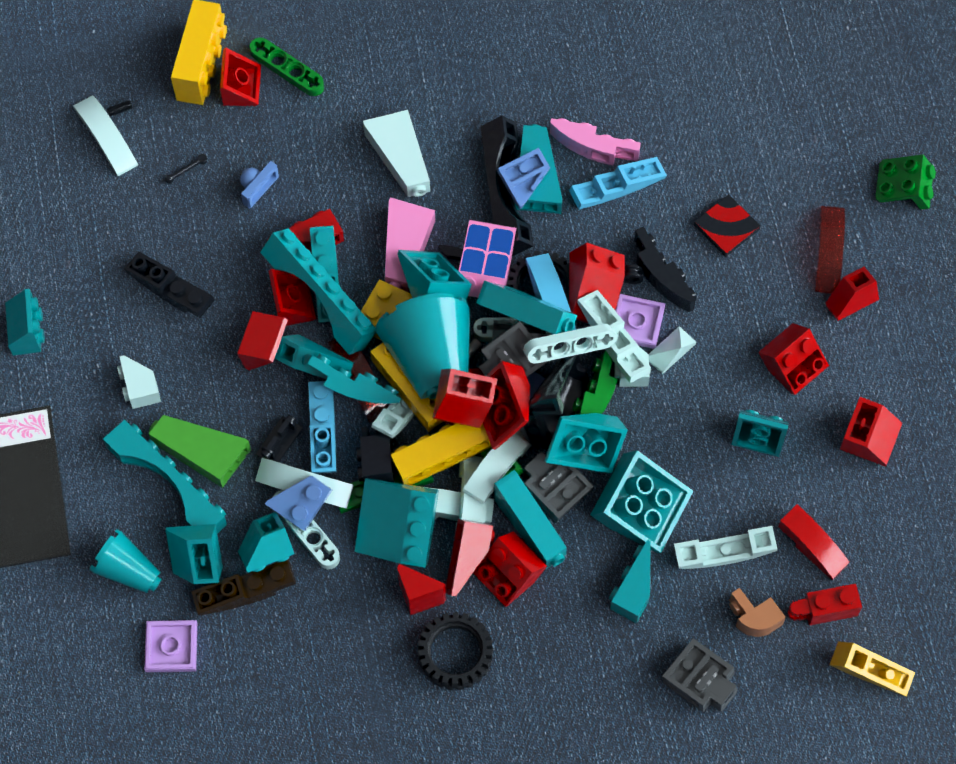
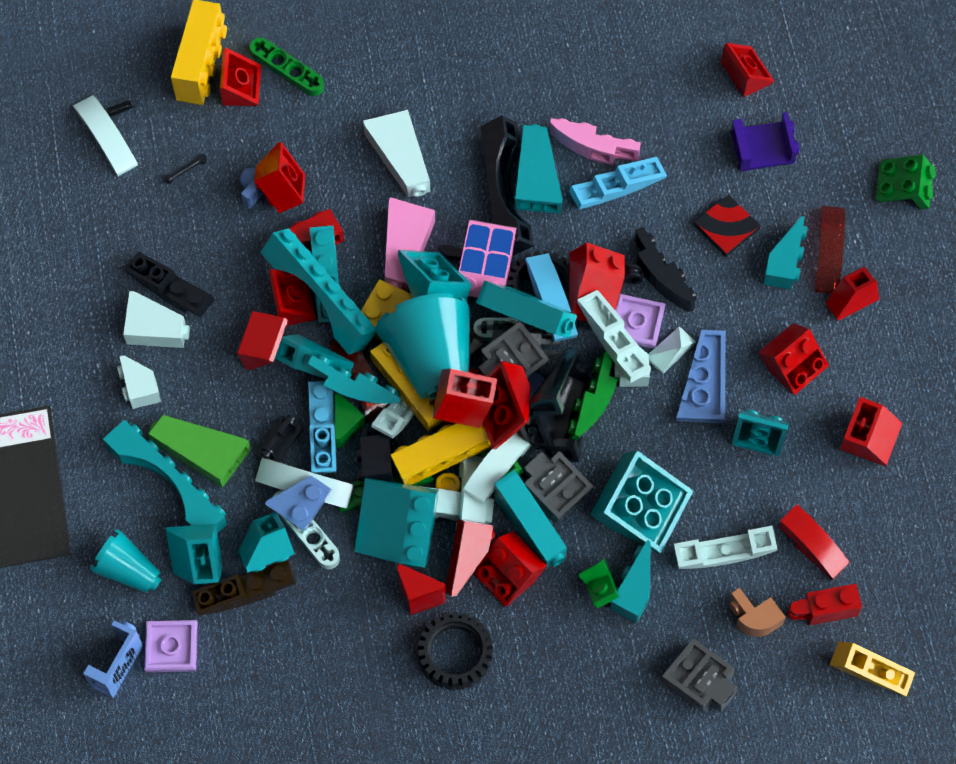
teal slope [5,289,45,356] -> none
medium blue wing [497,148,550,209] -> none
light aqua beam [523,324,617,363] -> none
teal slope [544,413,628,473] -> none
none -> medium blue panel [83,621,143,698]
none -> light aqua slope [123,291,190,348]
none -> red slope [254,142,306,213]
none -> green slope [335,394,365,448]
none -> yellow tile [436,473,460,492]
none -> green slope [578,558,619,609]
none -> medium blue wing [676,330,726,423]
none -> red slope [721,43,774,97]
none -> dark purple panel [731,112,799,171]
none -> teal slope [763,216,808,290]

